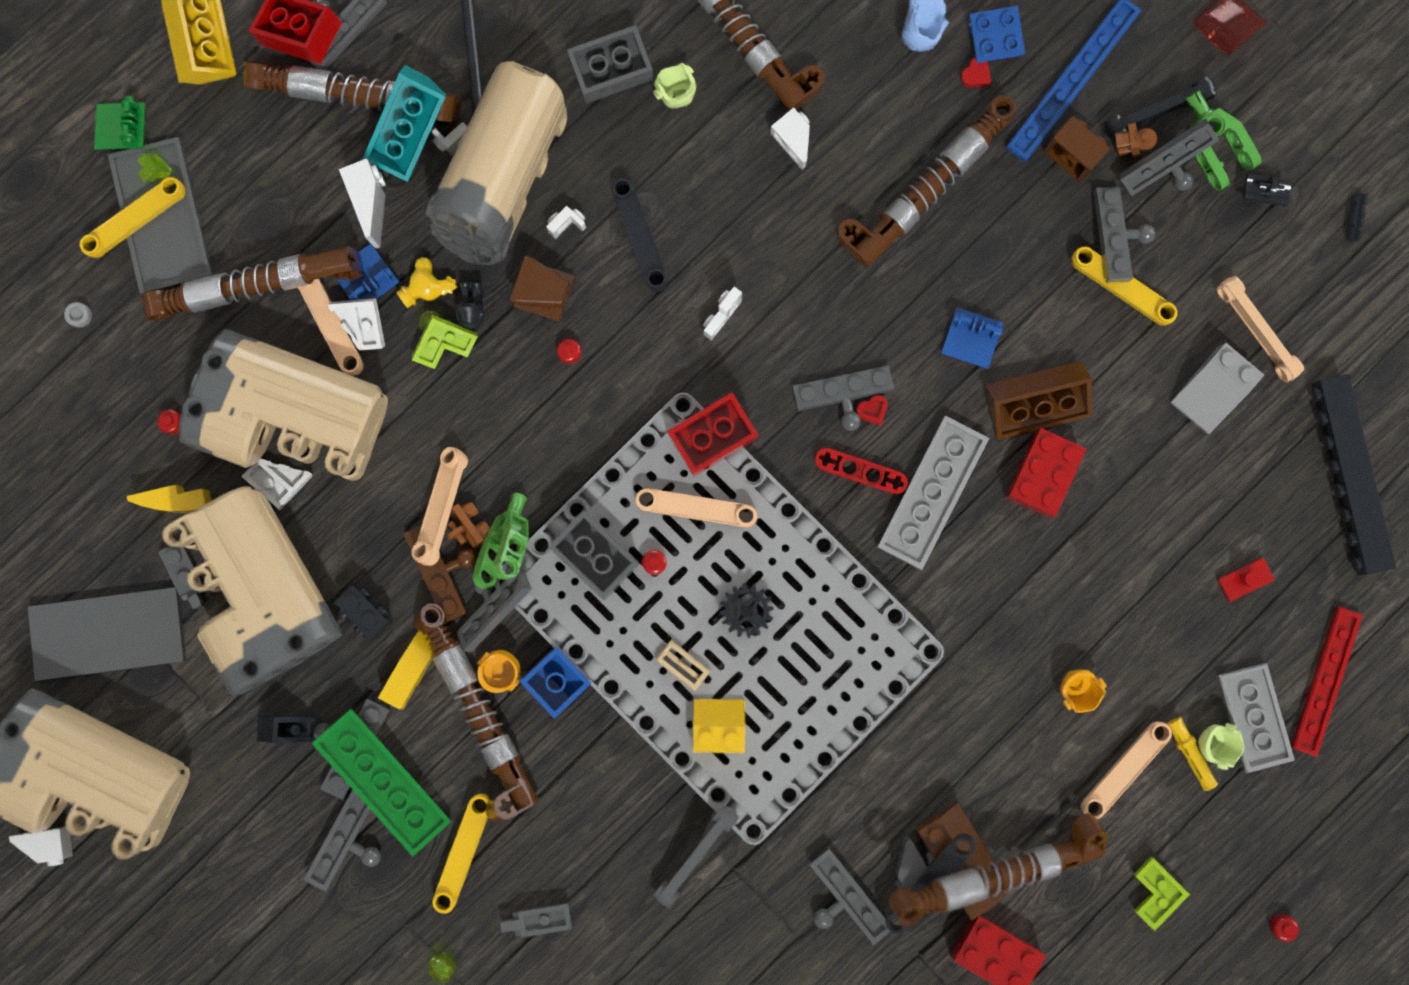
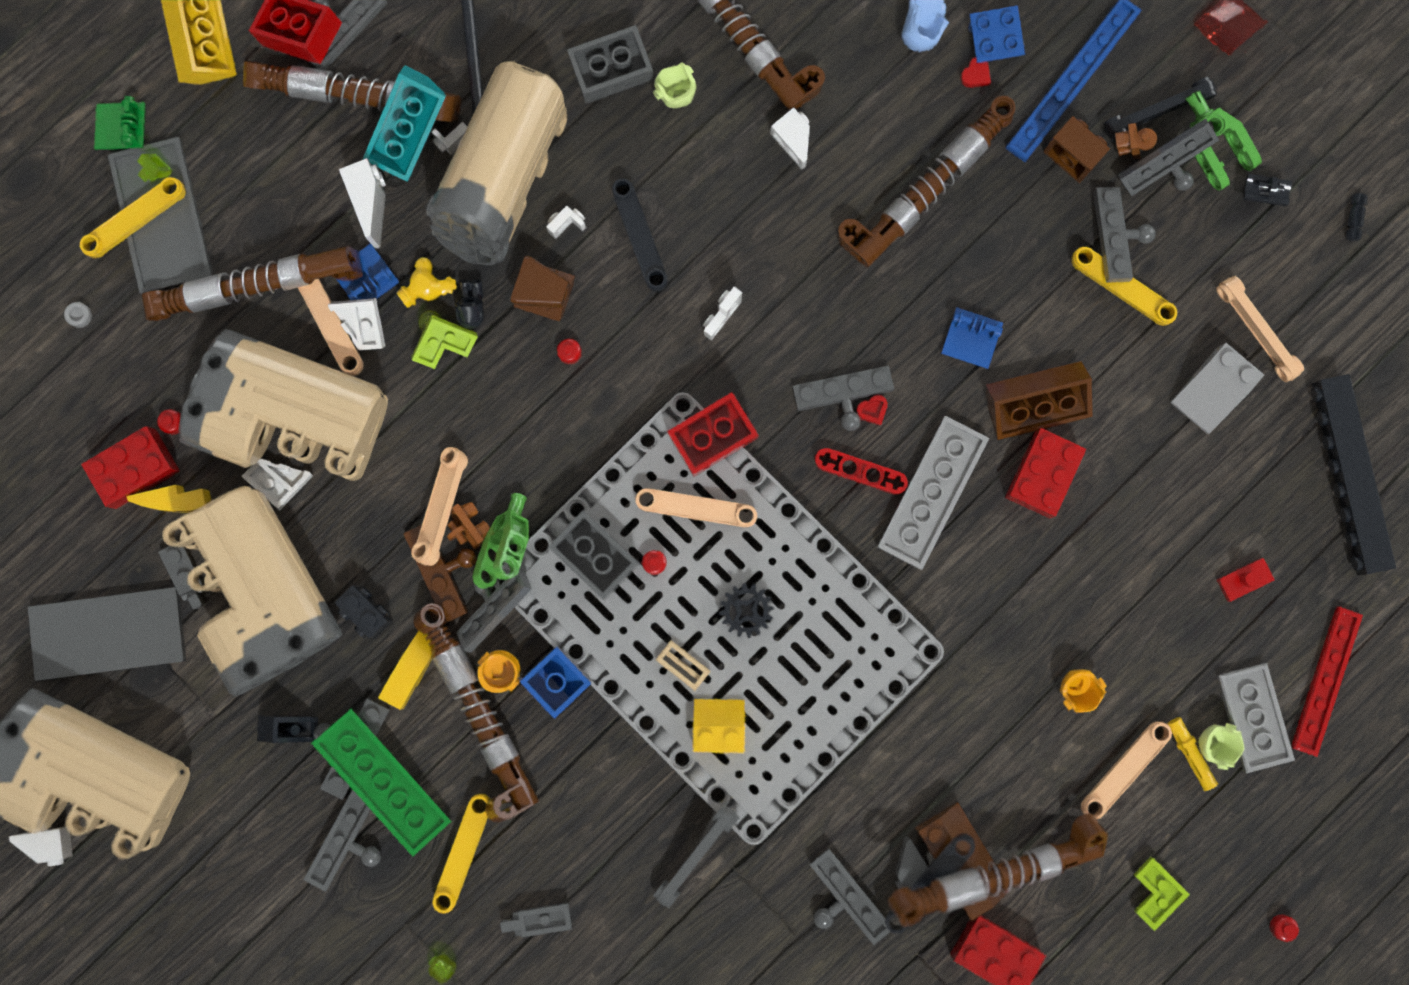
none -> red brick [81,426,180,509]

